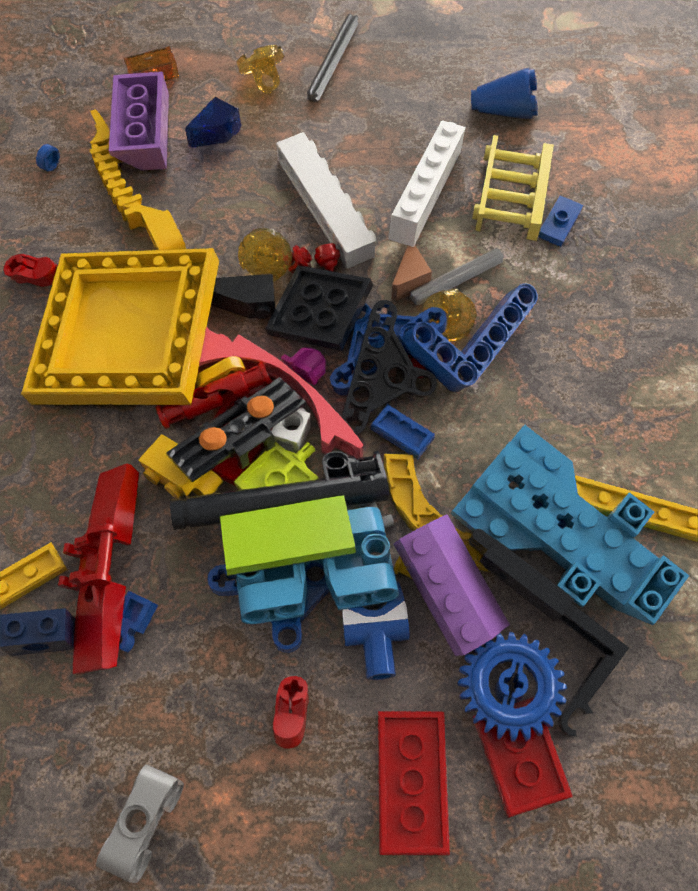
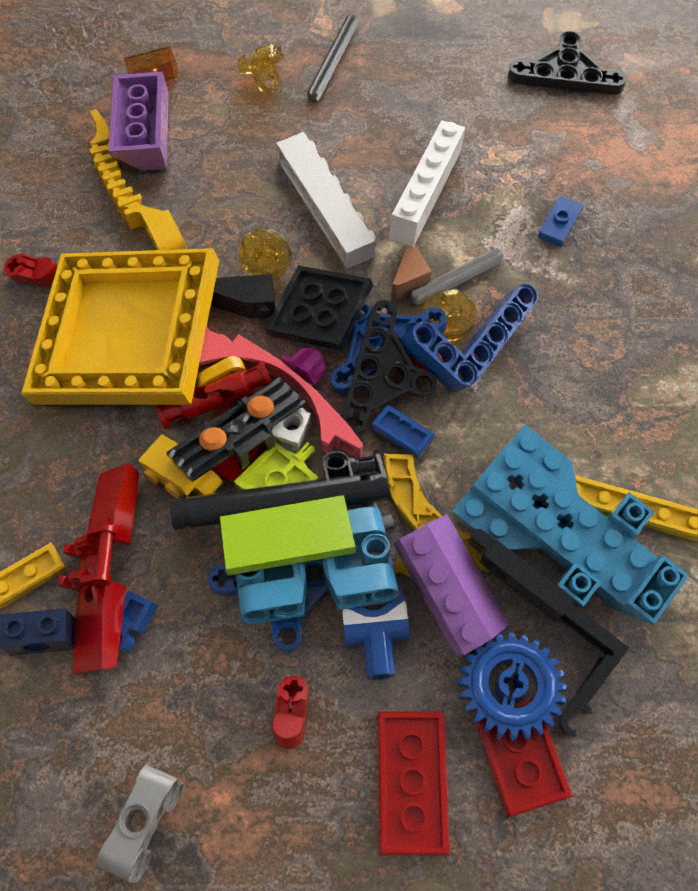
blue tile [36,144,60,172] -> none
clear blue slope [185,97,241,148] -> none
red plate [283,245,313,274] -> none
red plate [314,243,341,272] -> none
blue cone [471,67,538,119] -> none
light yellow fence [472,135,554,241] -> none
none -> black beam [508,31,627,95]

